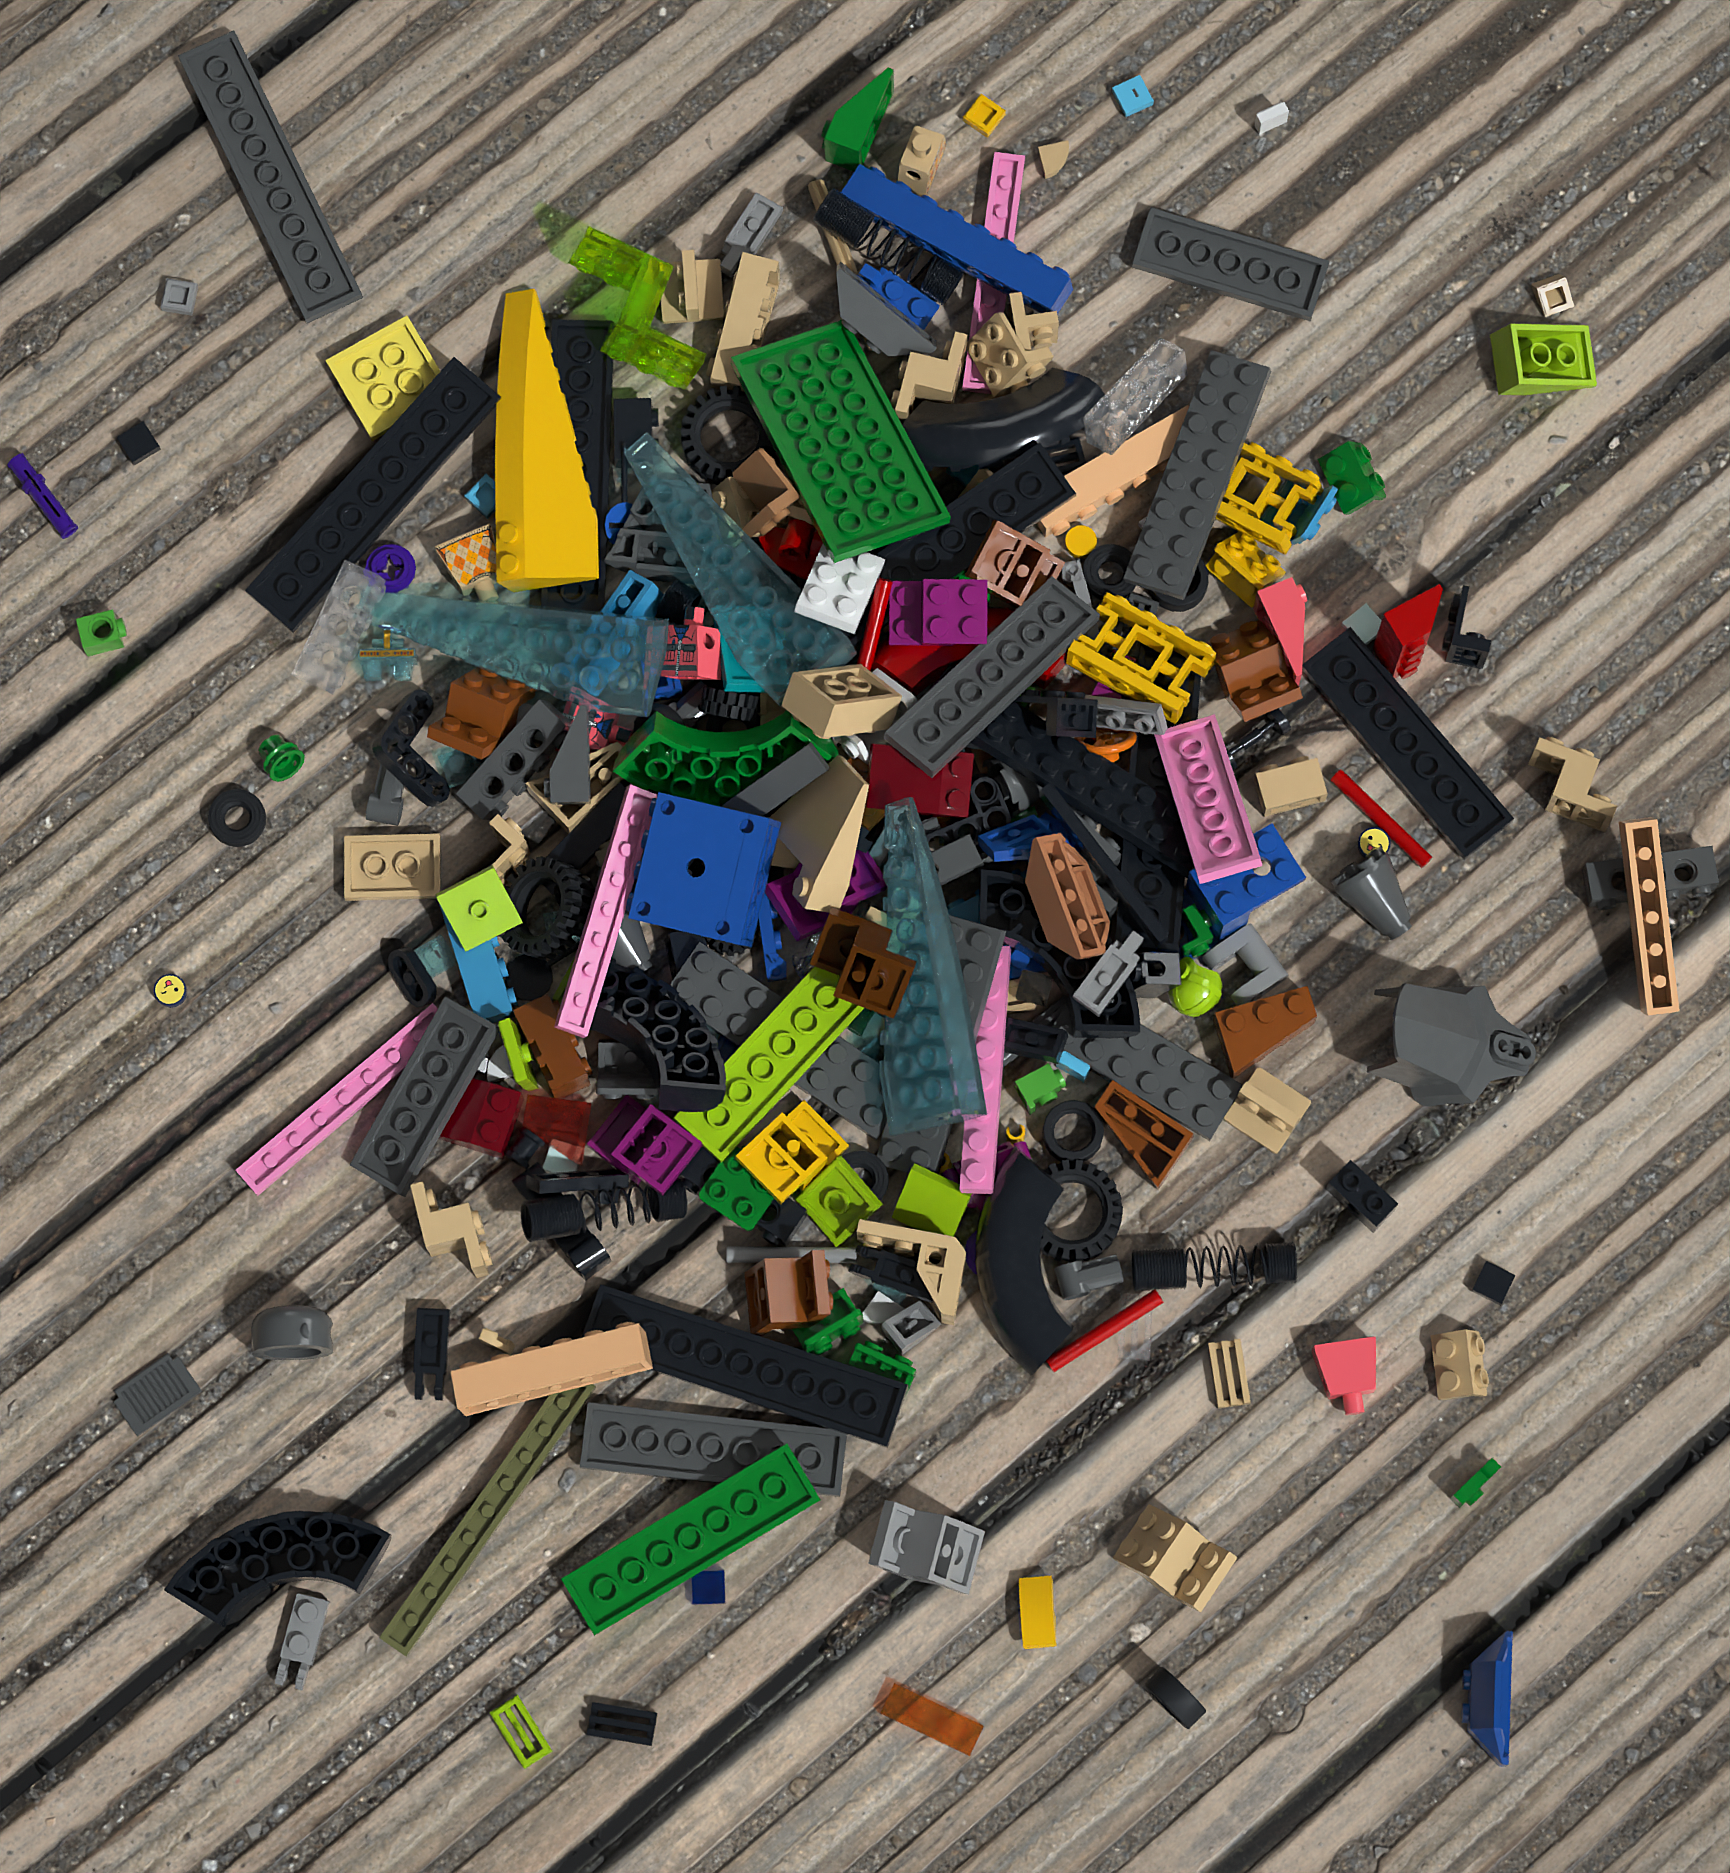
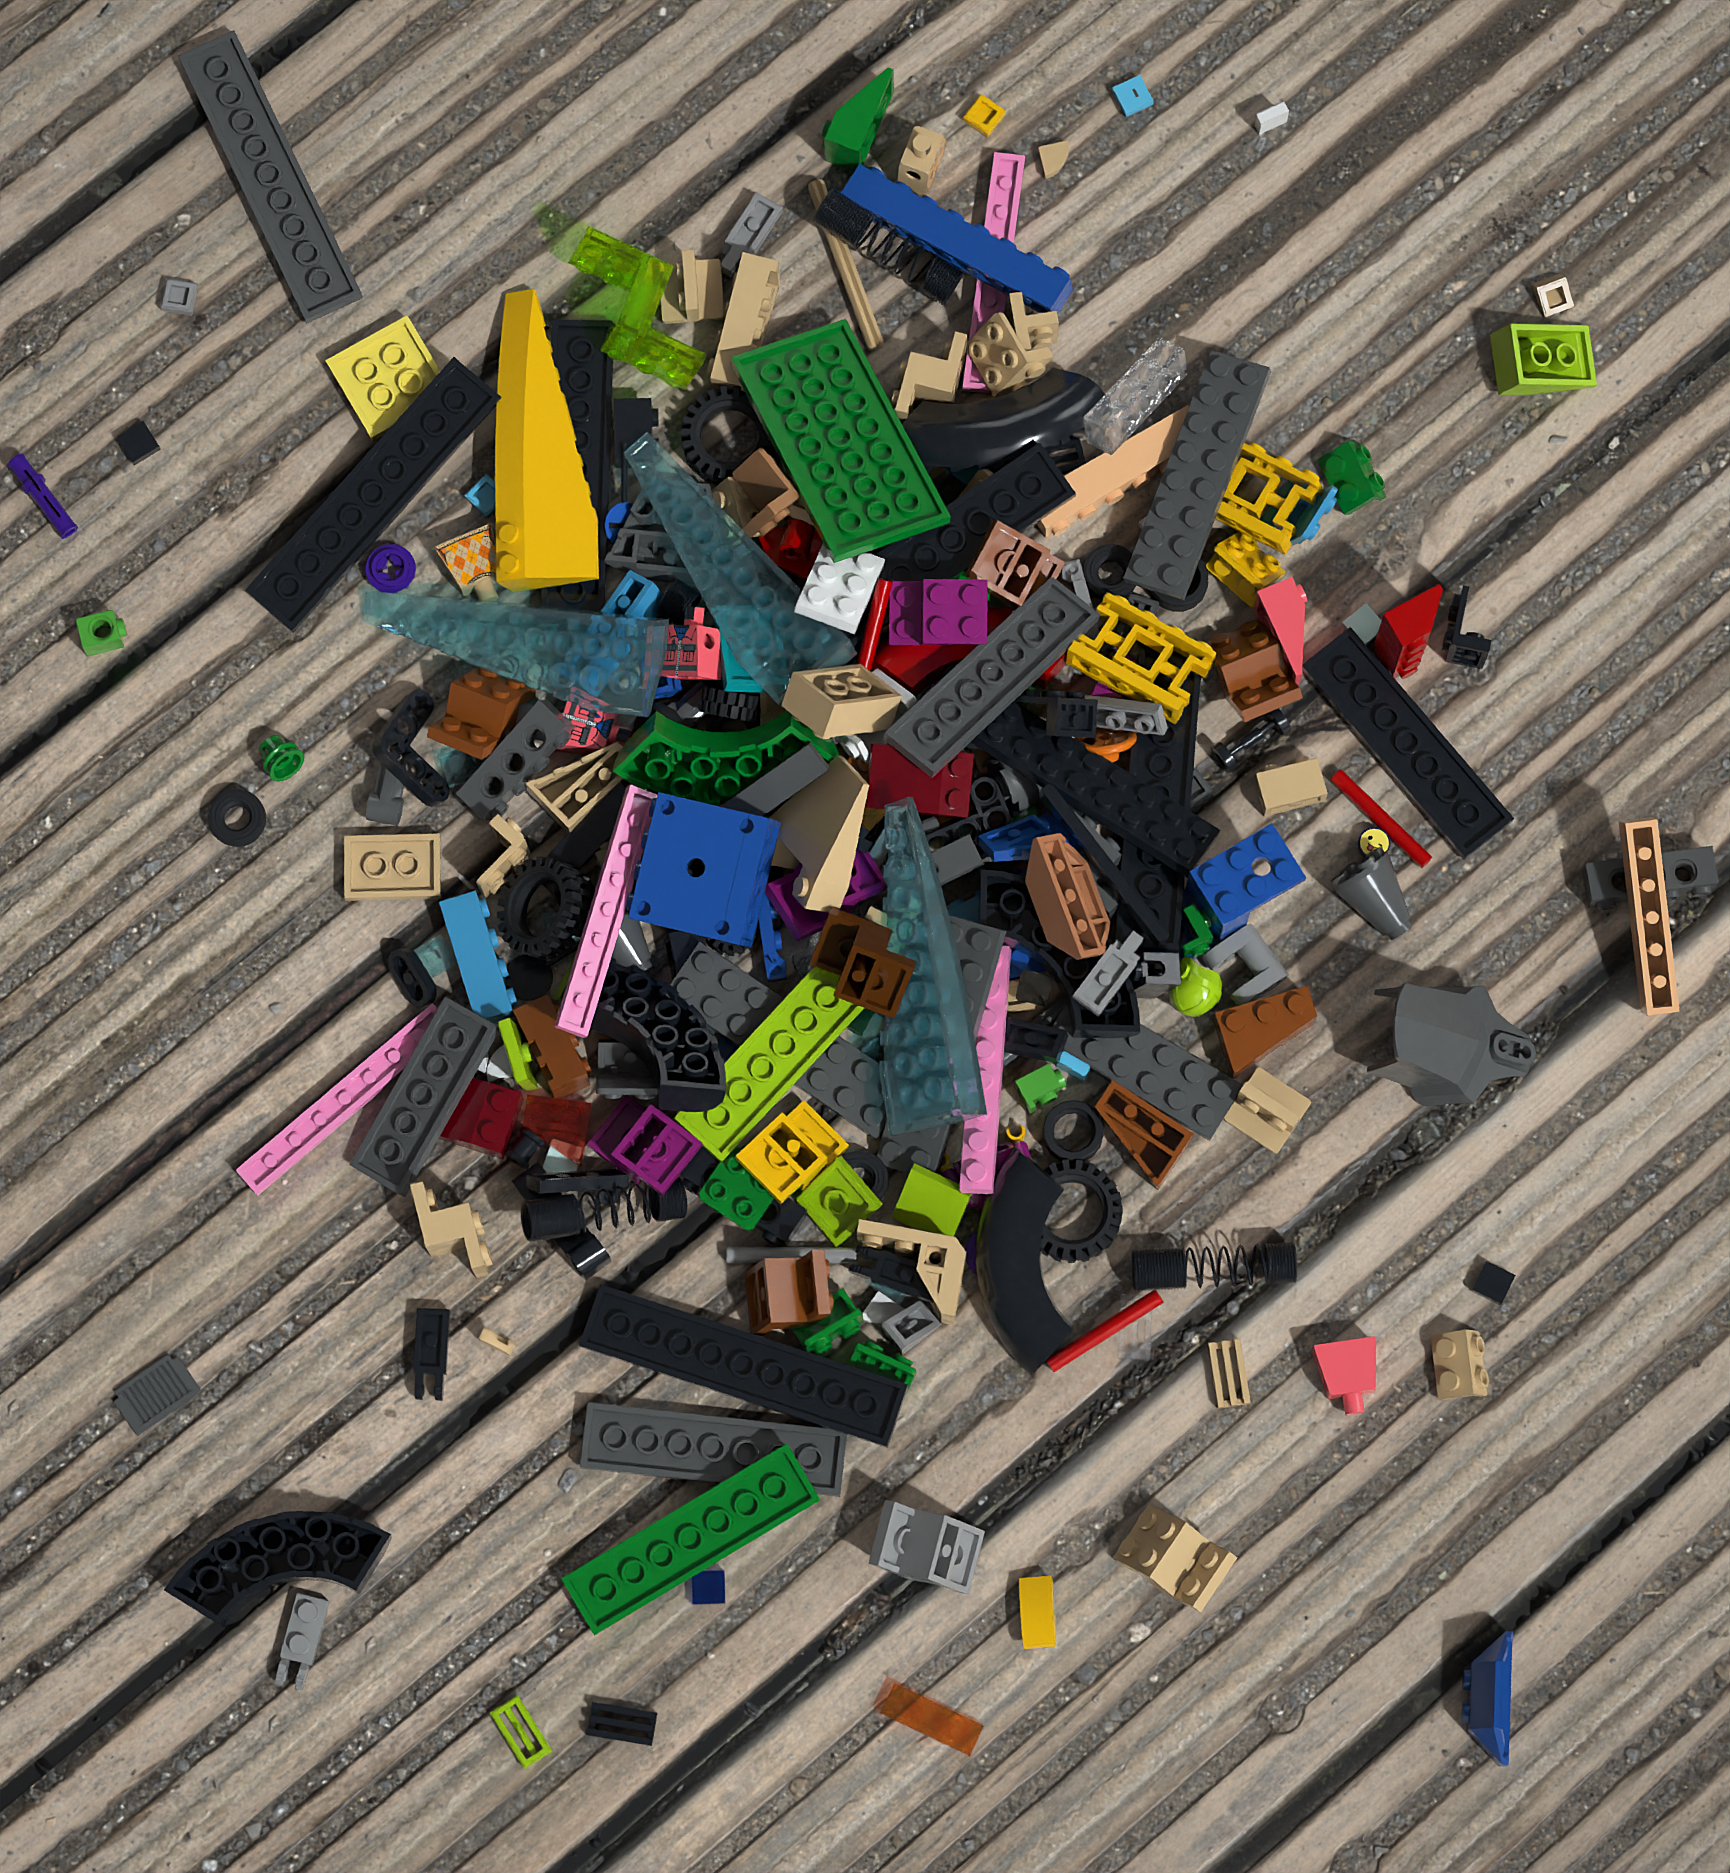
light yellow tile [154,974,187,1008] -> none
dark grey piece [251,1305,333,1360] -> none
clear brick [291,560,386,695] -> none
clear light blue hips [358,630,418,681] -> none
olive plate [379,1384,596,1657] -> none
lime plate [435,865,523,952] -> none
light nougat brick [451,1322,653,1416] -> none
dark grey slope [544,705,591,805] -> none
dark grey wedge [836,262,937,356] -> none
blue hinge [857,263,940,330] -> none
dark grey piece [1054,1255,1124,1301] -> none
yellow tile [1065,525,1097,559] -> none
dark grey plate [1132,207,1329,322] -> none
black tyre [1145,1667,1206,1729] -> none
bright pink plate [1154,714,1262,884] -> none
black brick [1326,1160,1398,1233] -> none
green plate [1450,1458,1501,1508] -> none
tan bracket [1528,737,1617,832] -> none

